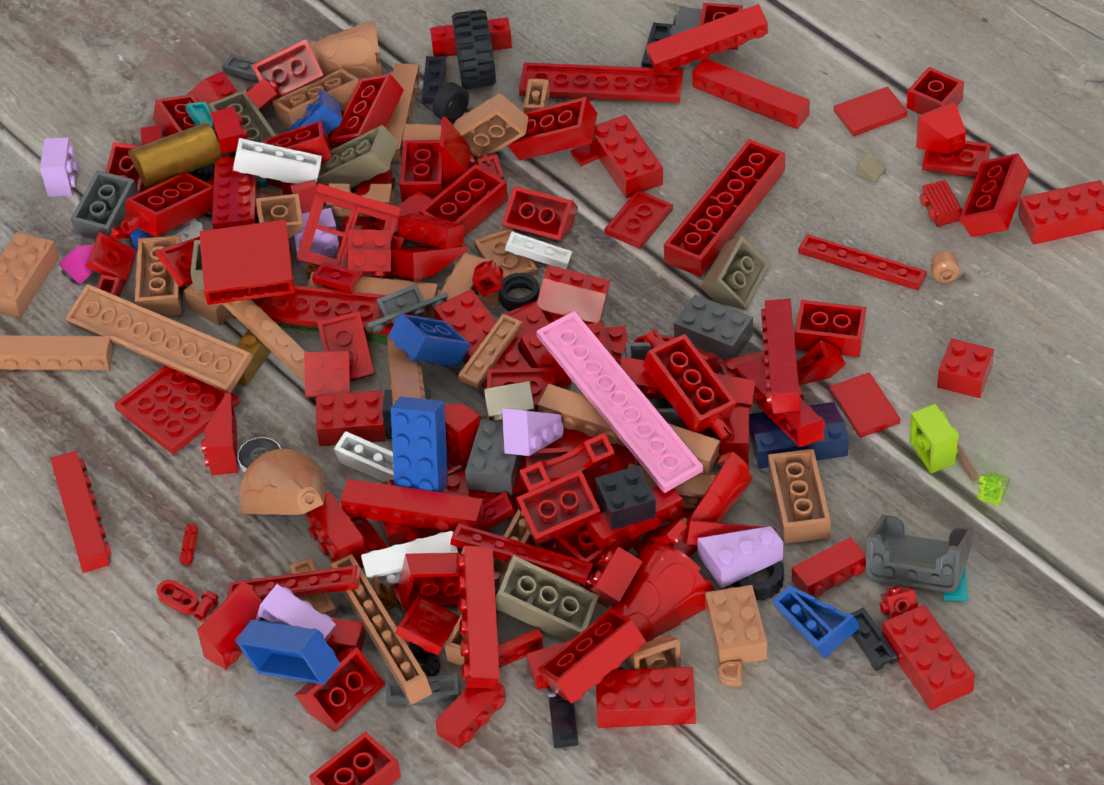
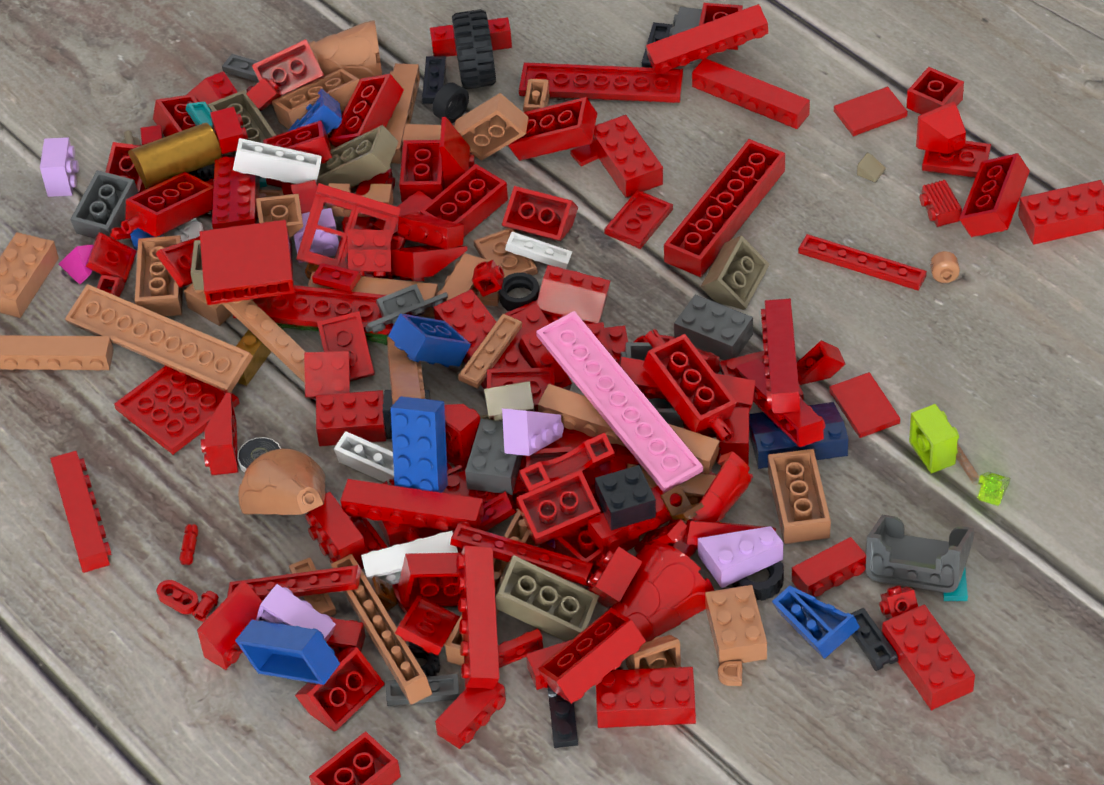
red bracket [476,154,504,180] -> none
red brick [794,300,867,357] -> none
red brick [937,338,994,398] -> none
none -> reddish brown bracket [660,485,704,521]

